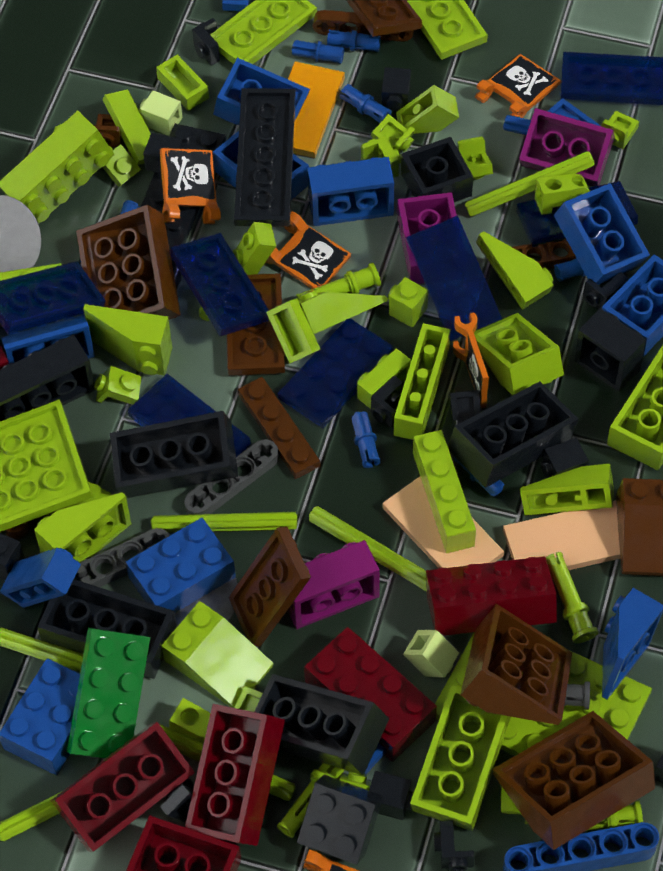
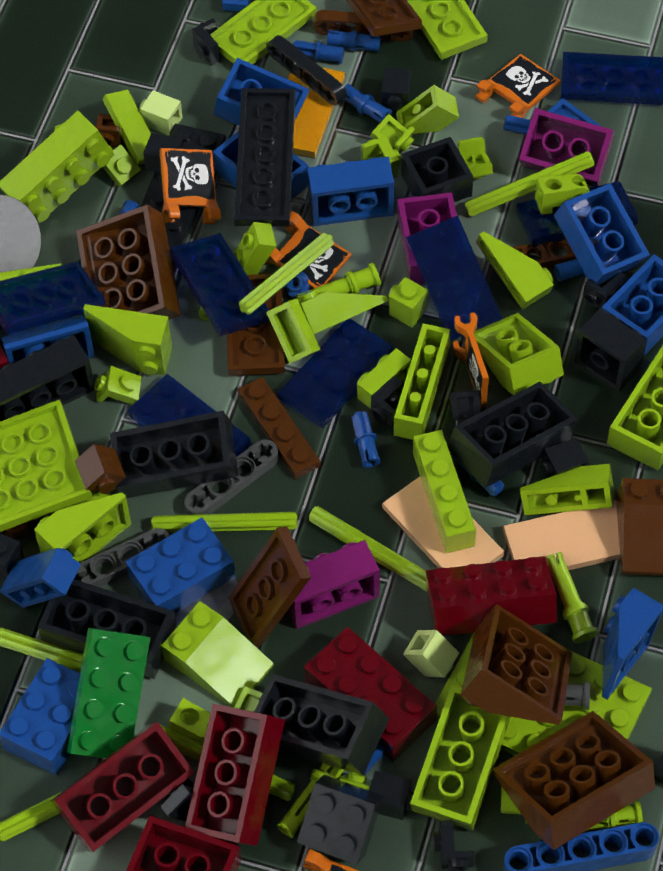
lime piece [156,54,209,111] -> none
lime bracket [601,111,639,149] -> none
none -> reddish brown brick [75,444,126,494]
none -> lime axle [239,233,334,315]
none -> black beam [266,35,347,105]
none -> blue plate [283,272,309,298]

